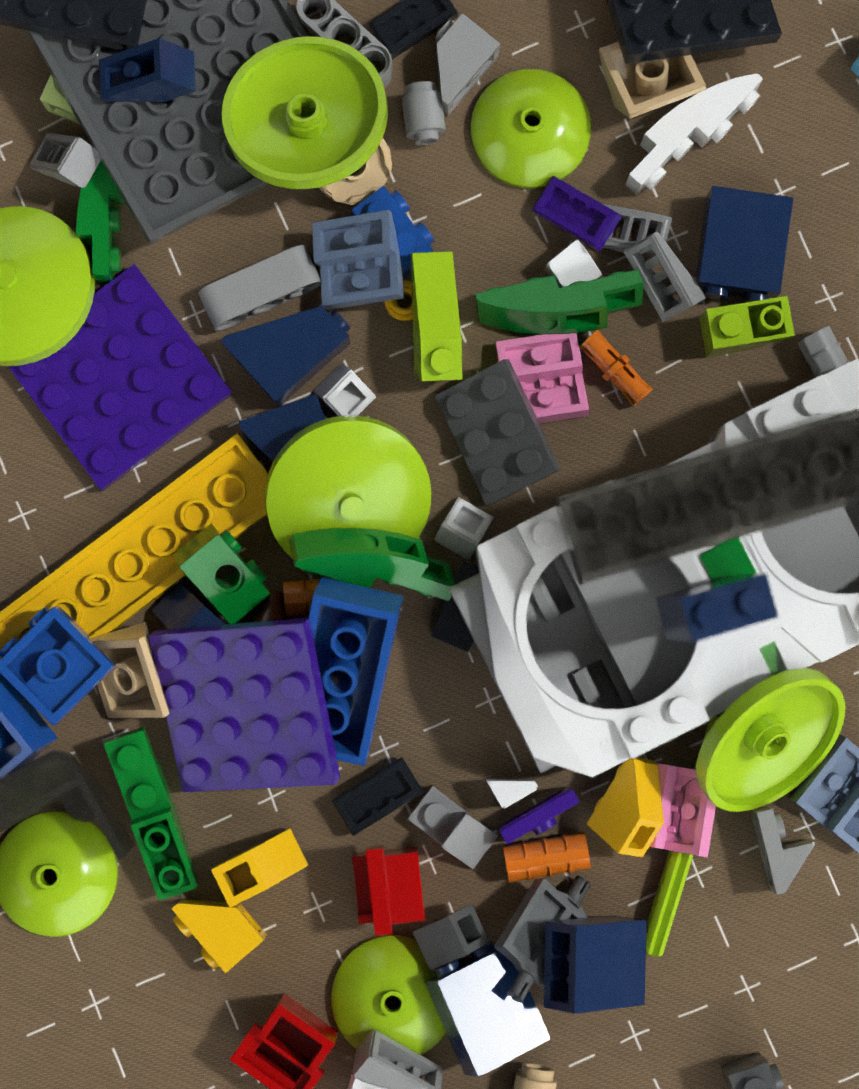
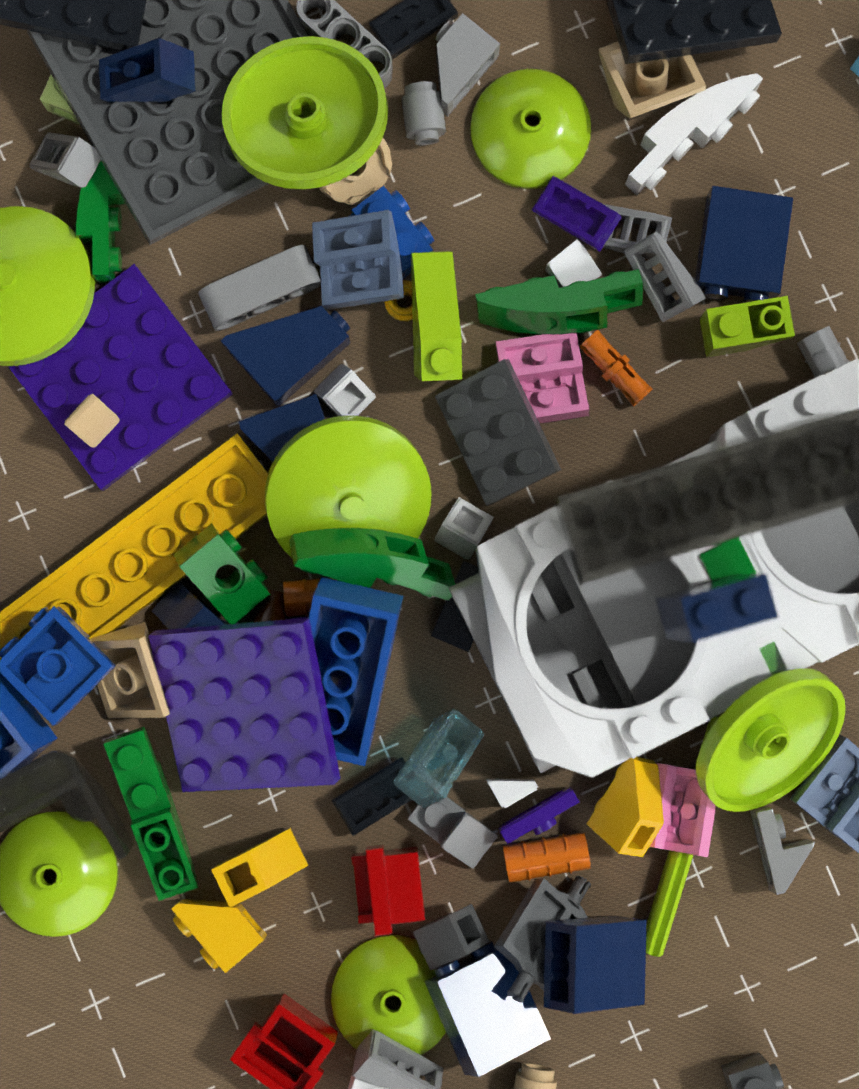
none -> tan slope [65,394,120,448]
none -> clear light blue brick [393,709,485,808]

